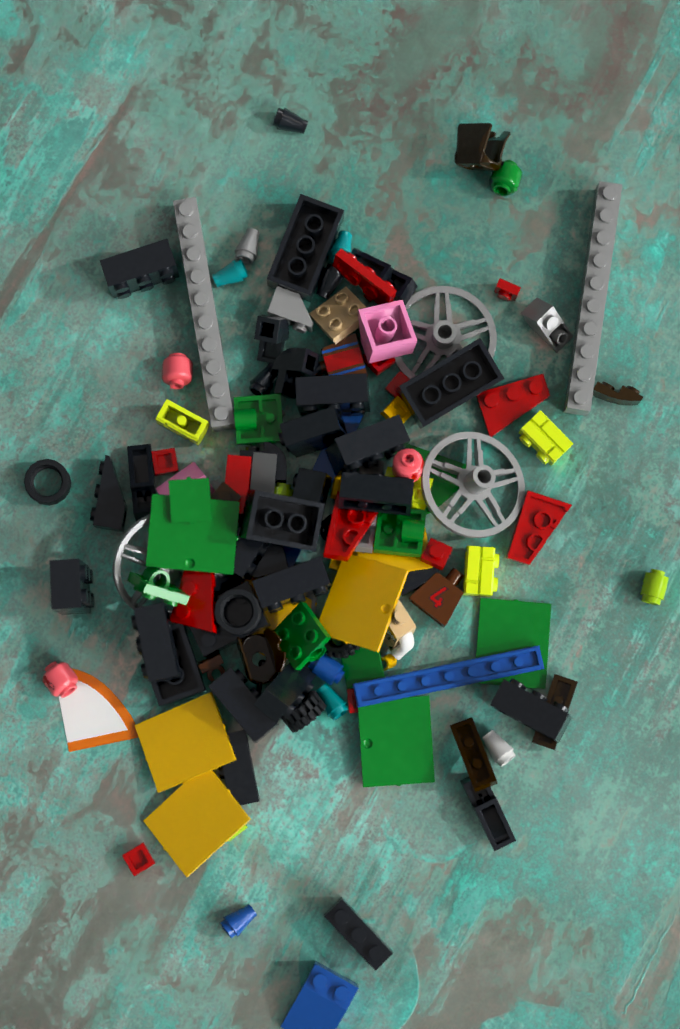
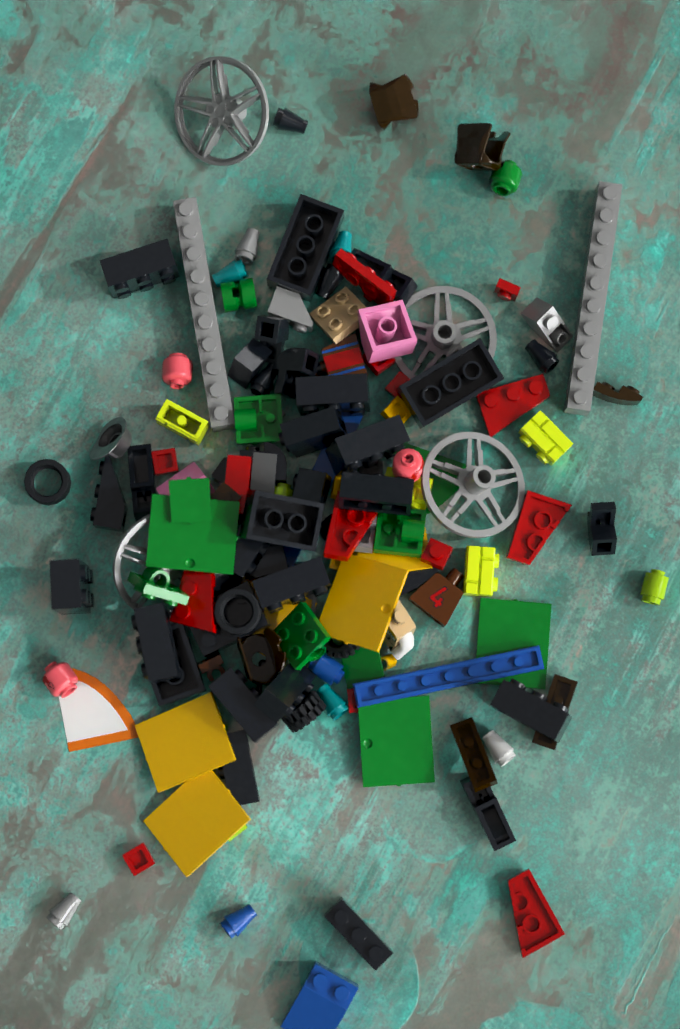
none -> light grey cone [46,892,81,930]
none -> flat silver piece [89,417,132,460]
none -> light grey wheel [174,56,269,166]
none -> black slope [212,457,227,484]
none -> green wheel [220,278,257,313]
none -> black slope [227,338,273,389]
none -> dark brown piece [369,74,419,130]
none -> red wing [507,869,565,958]
none -> black cone [525,339,559,374]
none -> black brick [587,502,617,556]

